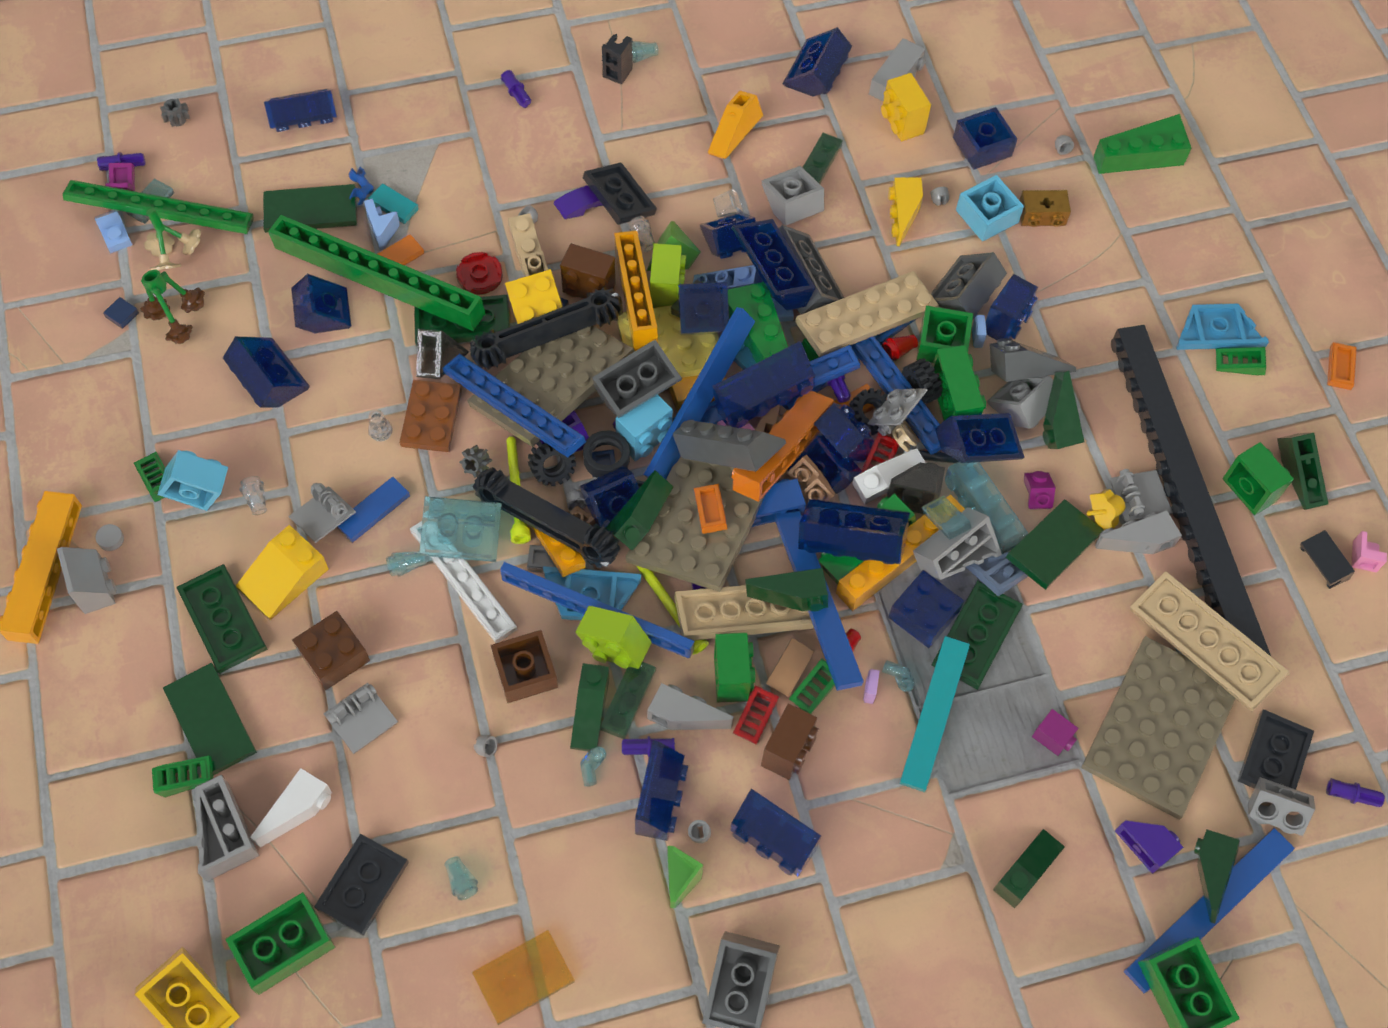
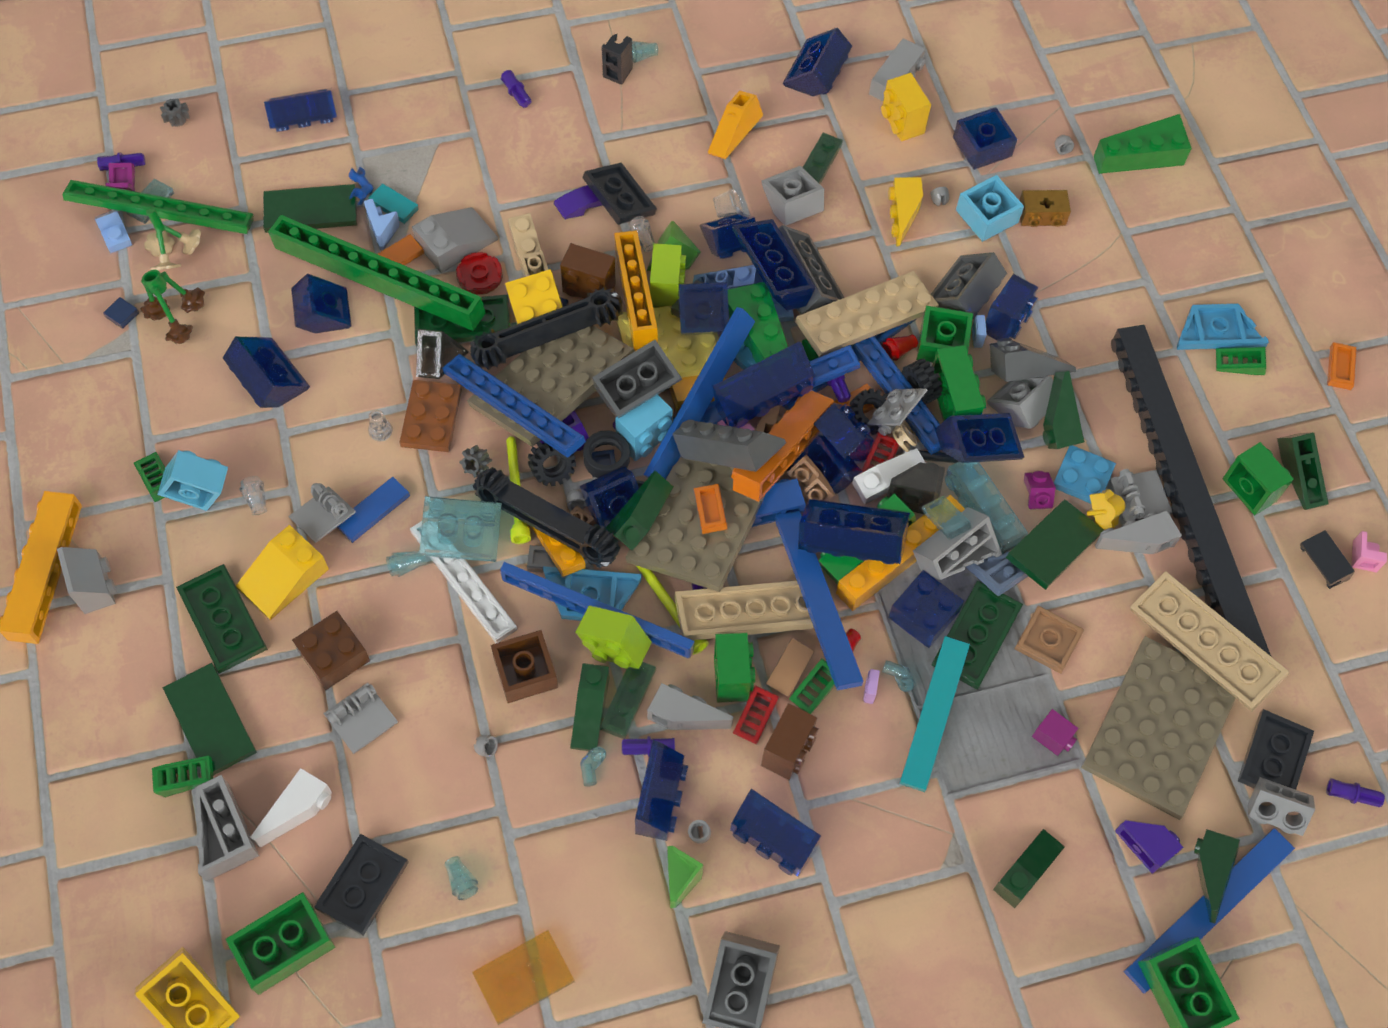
light grey tile [96,524,124,551] -> none
light grey hinge [518,205,538,224] -> none
dark green slope [745,568,828,612] -> none
none -> light grey slope [412,207,498,273]
none -> medium nougat tile [1014,605,1084,674]
none -> dark azure plate [1054,445,1116,504]

